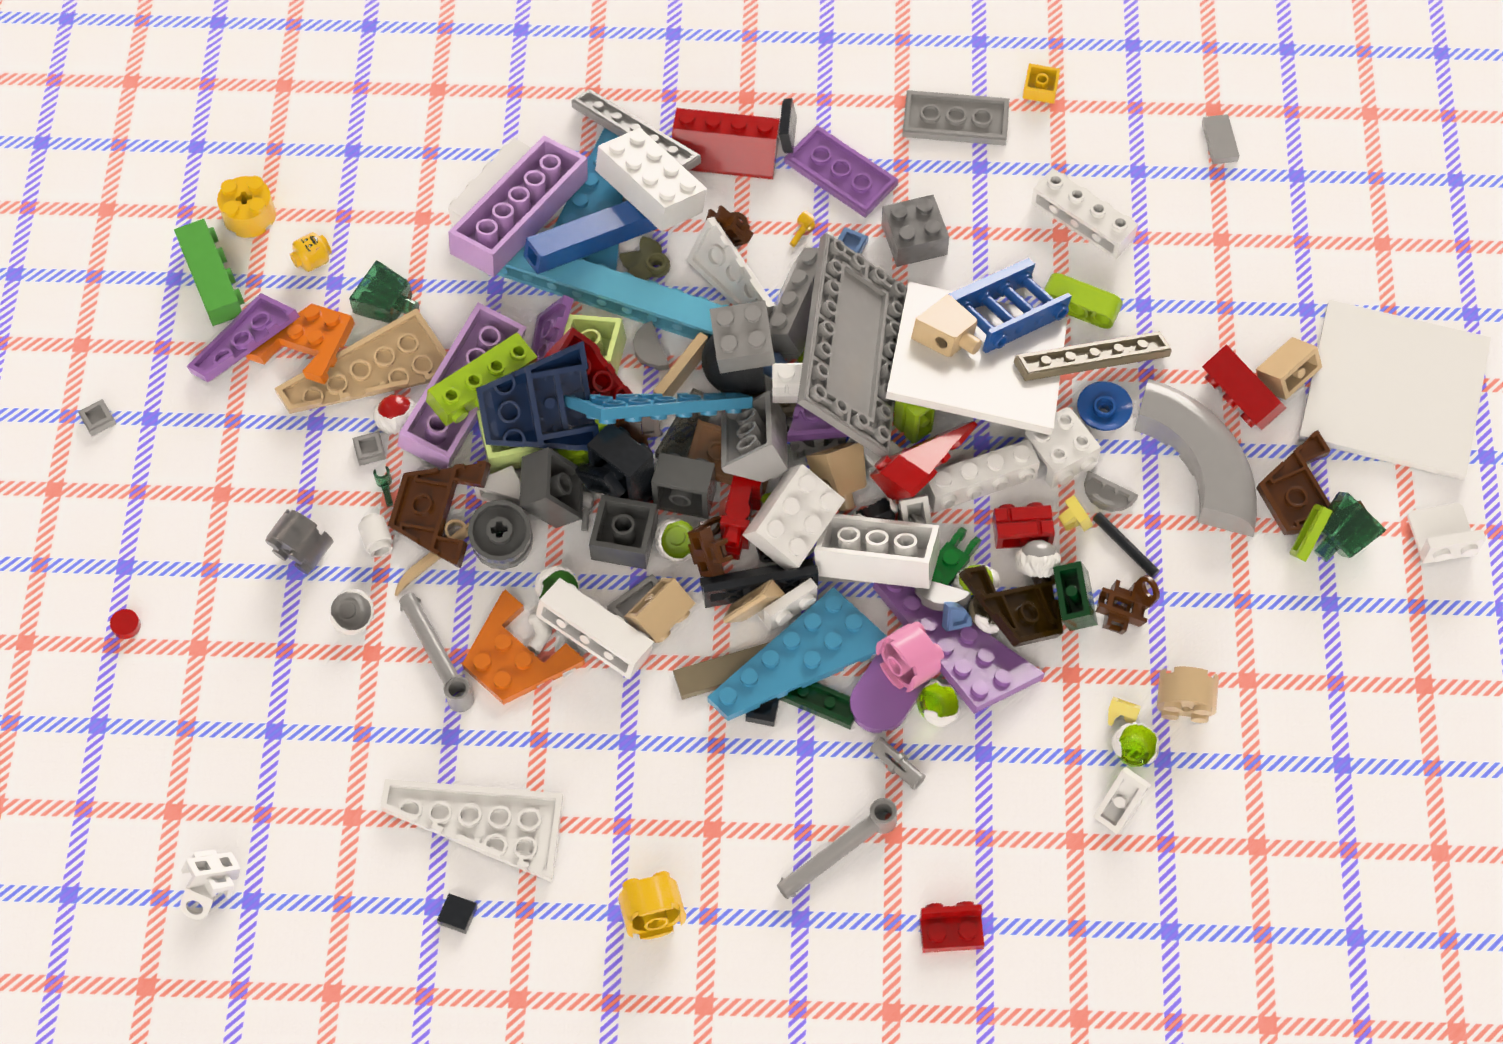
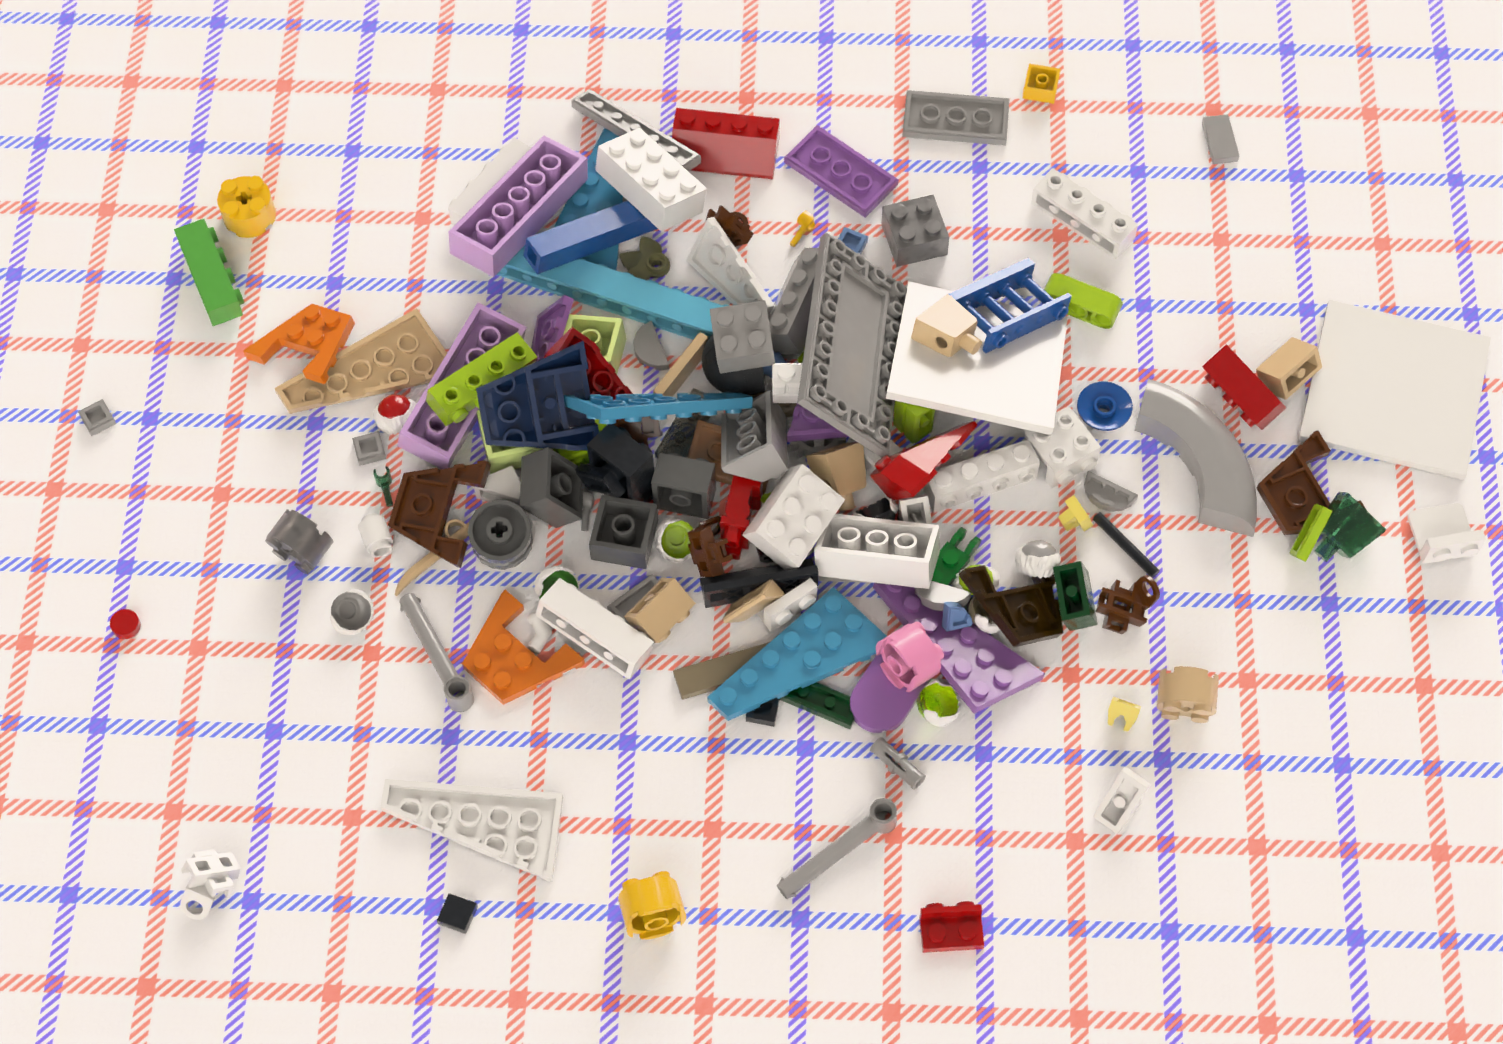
medium lavender wing [186,293,300,382] -> none
yellow head [290,232,332,272] -> none
clear green torso [349,260,419,323] -> none
black tile [778,98,797,154] -> none
red brick [992,502,1055,549] -> none
dark tan tile [1014,331,1172,381] -> none
clear neon green hair [1111,722,1159,767] -> none

